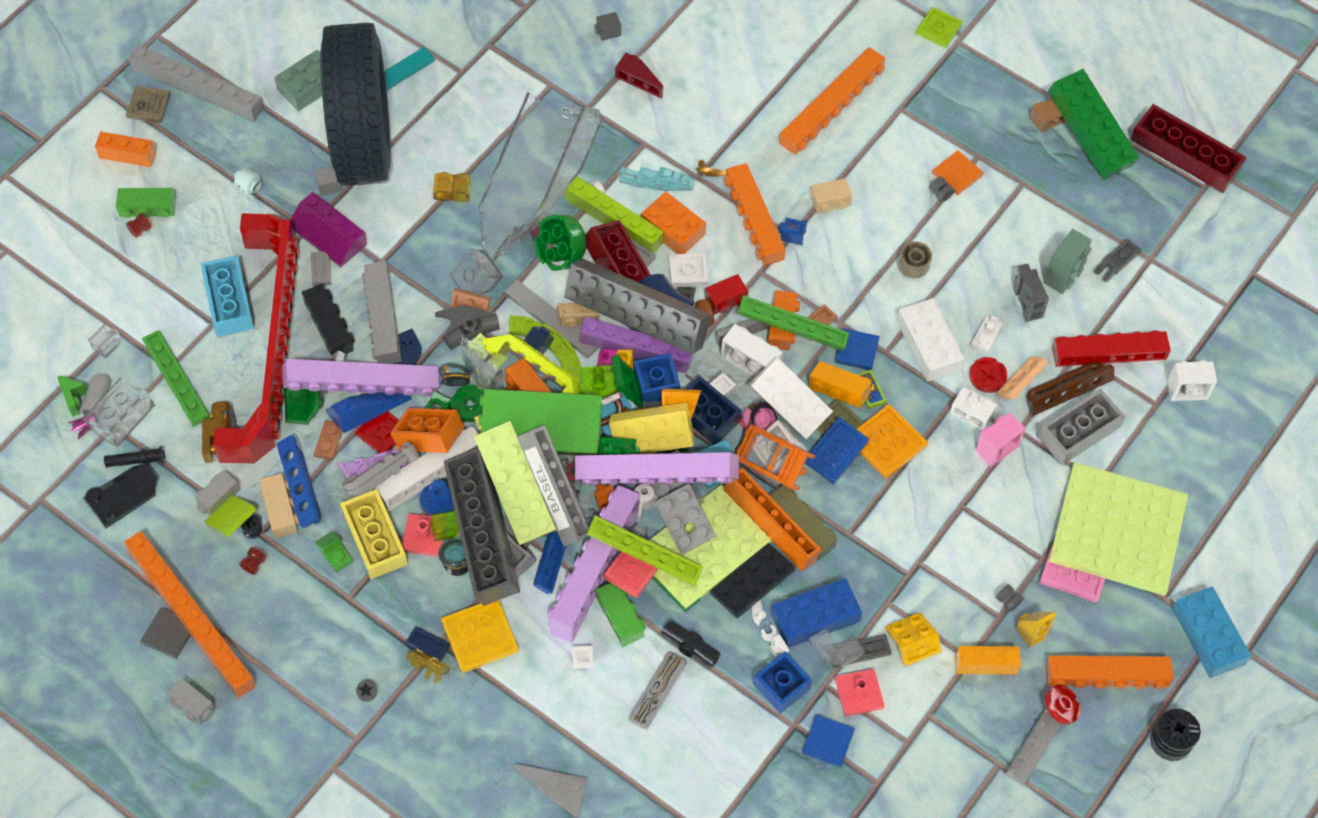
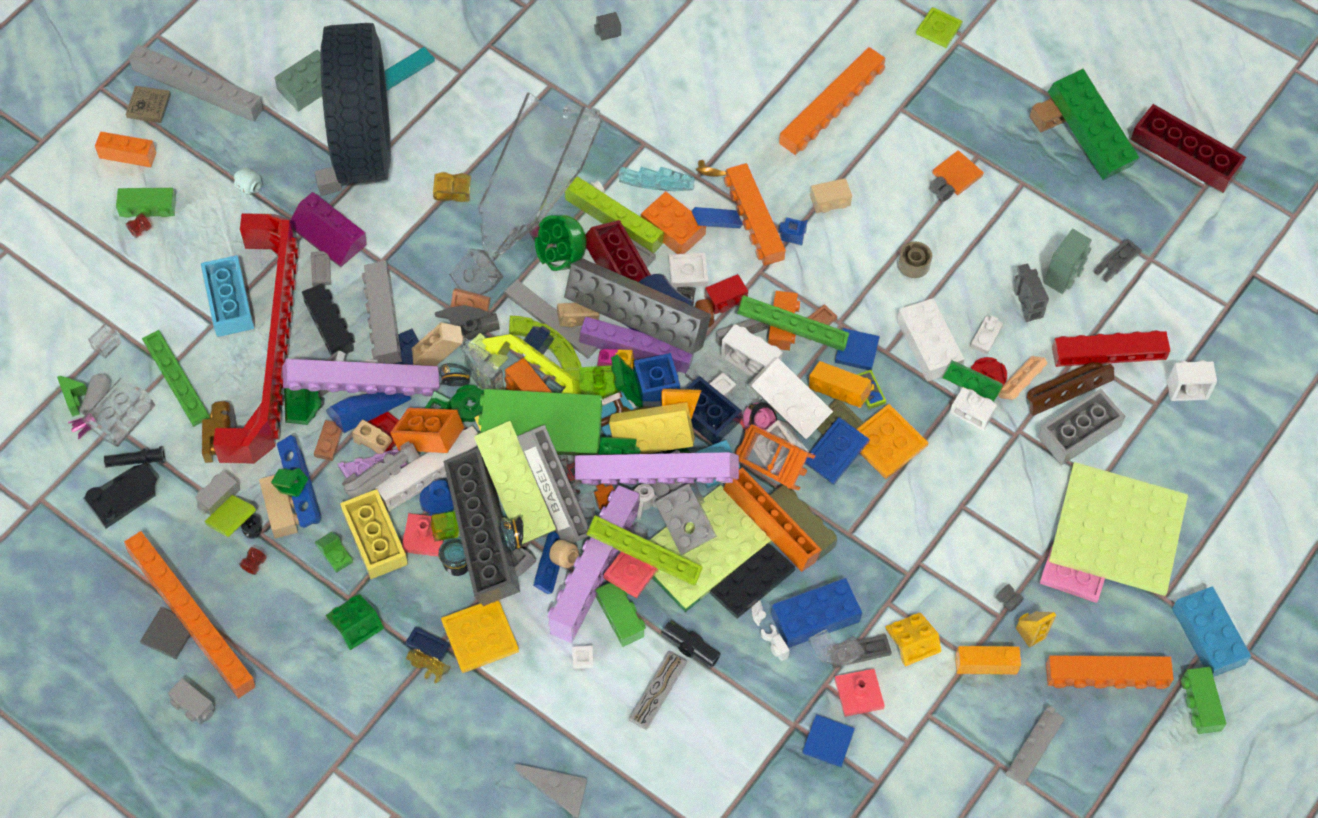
dark grey tile [356,680,377,702] -> none
dark red slope [615,52,664,99] -> none
blue brick [753,651,813,714] -> none
bright pink brick [976,413,1026,467] -> none
red tile [1045,685,1081,725] -> none
black wheel [1150,709,1201,761] -> none
none -> green window [271,468,308,497]
none -> green bracket [326,594,384,650]
none -> tan leg [352,420,392,454]
none -> tan brick [412,322,463,366]
none -> piece [501,516,523,552]
none -> tan head [549,540,579,568]
none -> blue tile [692,207,743,229]
none -> green plate [942,360,1003,402]
none -> bright green brick [1181,667,1227,734]

